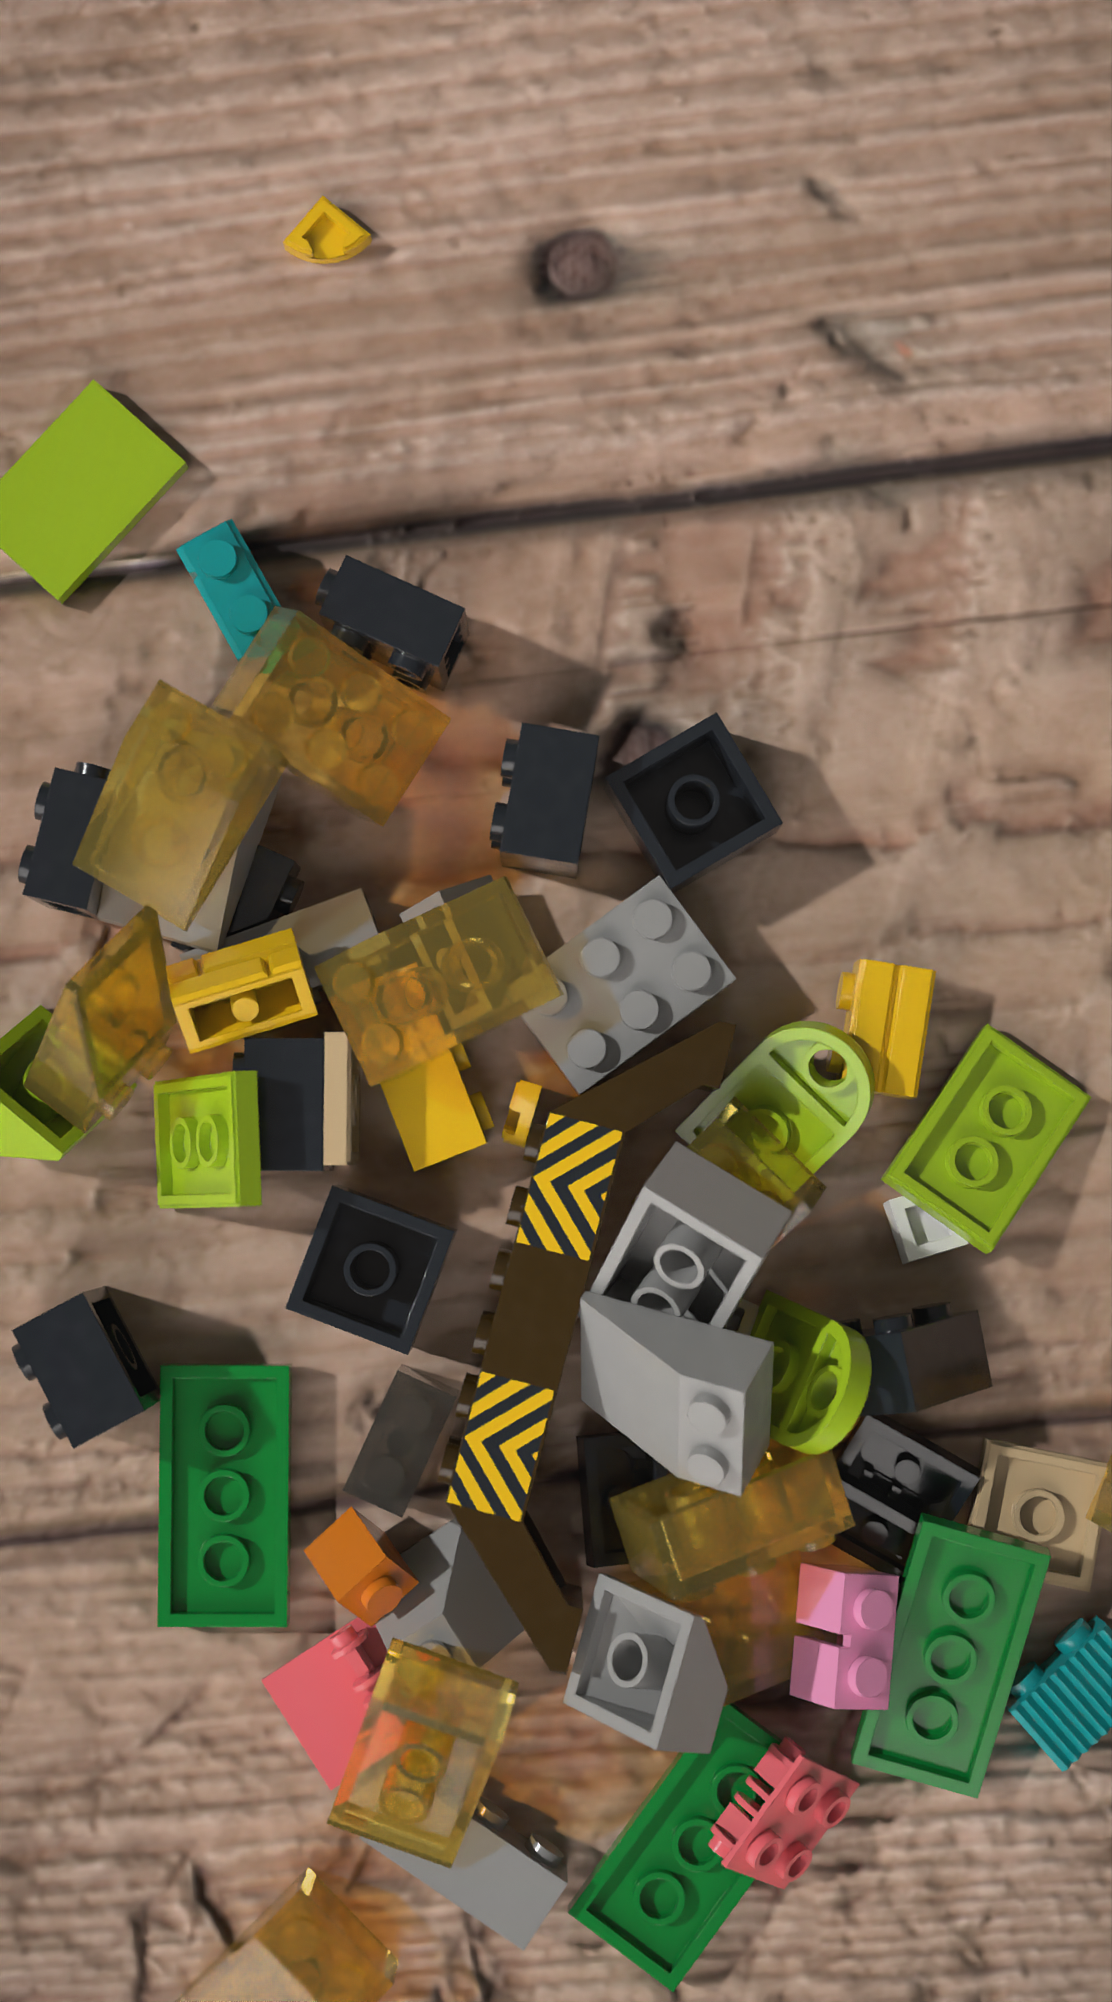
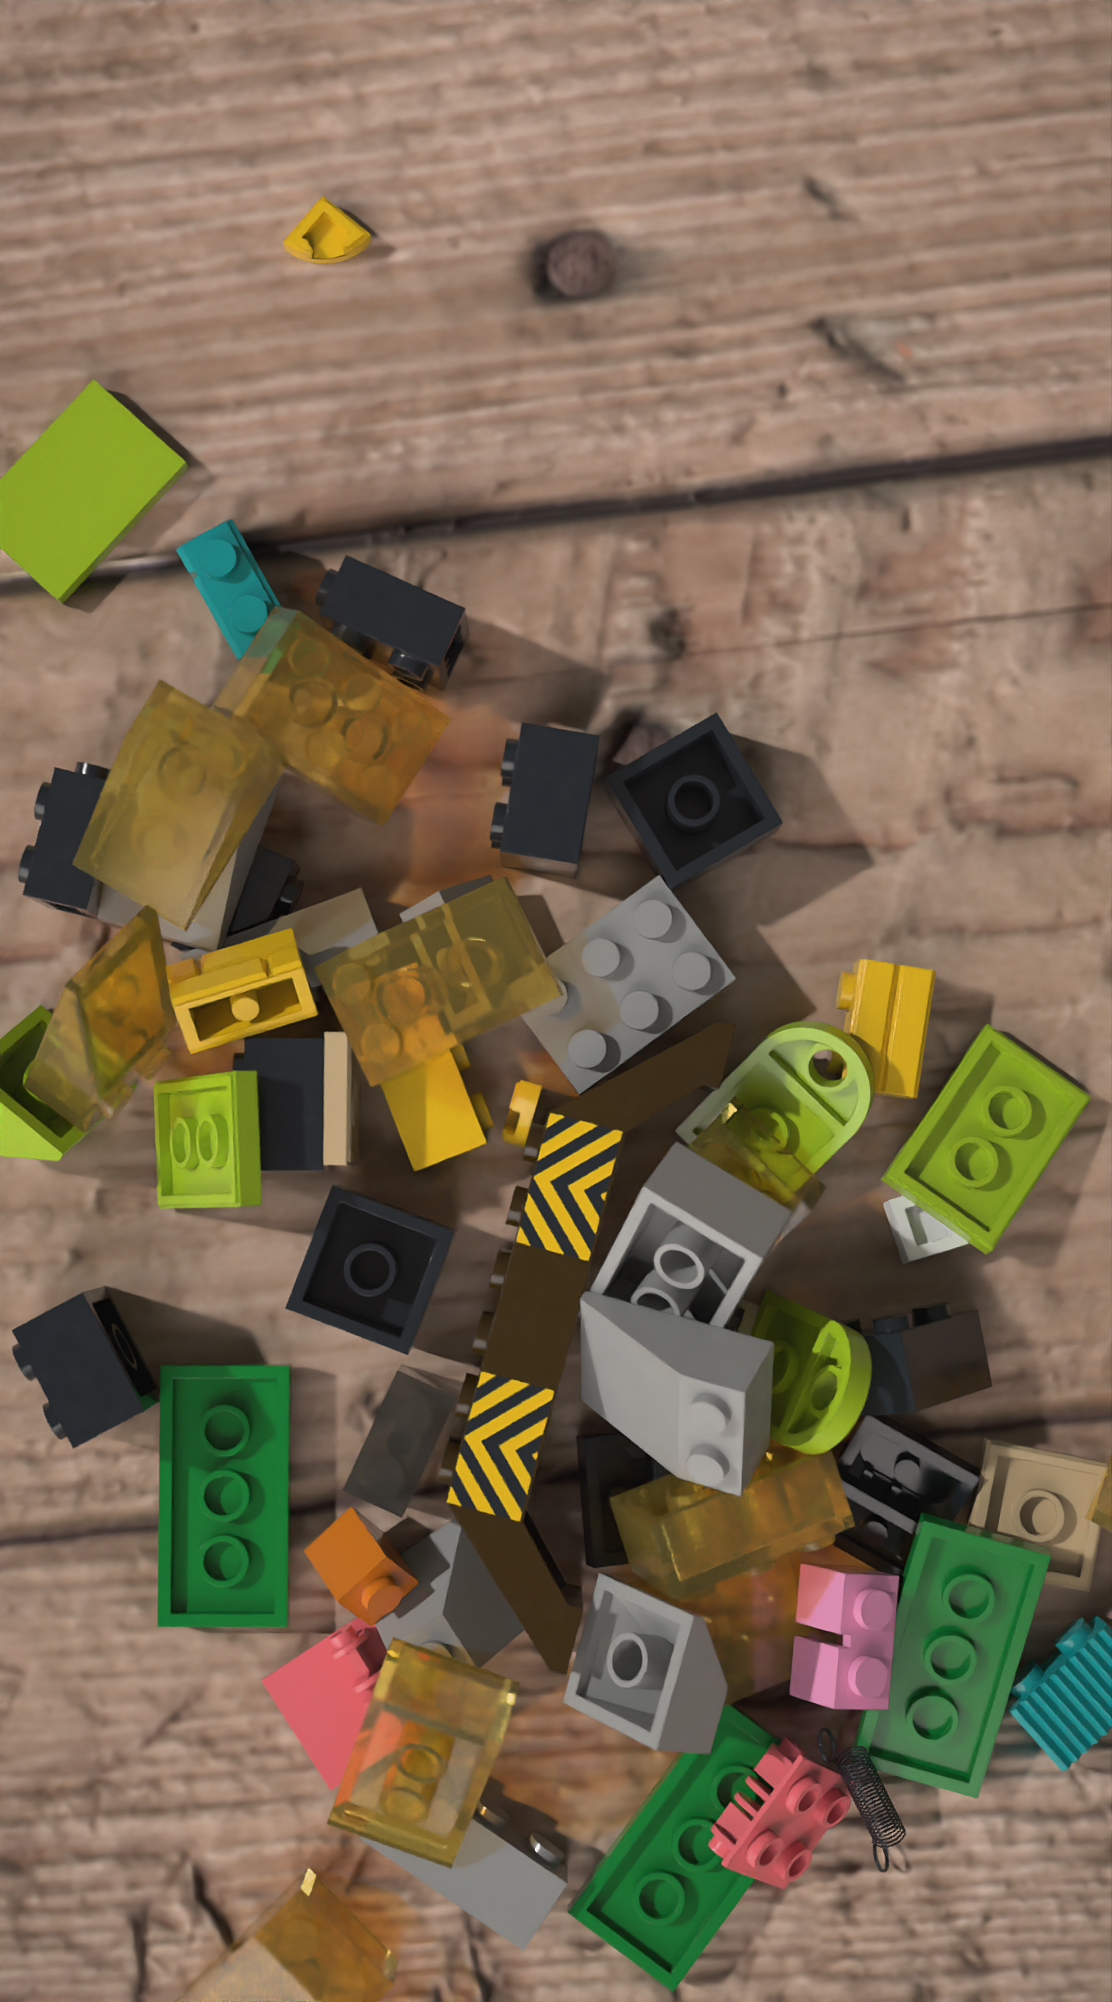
none -> black piece [818,1727,906,1873]

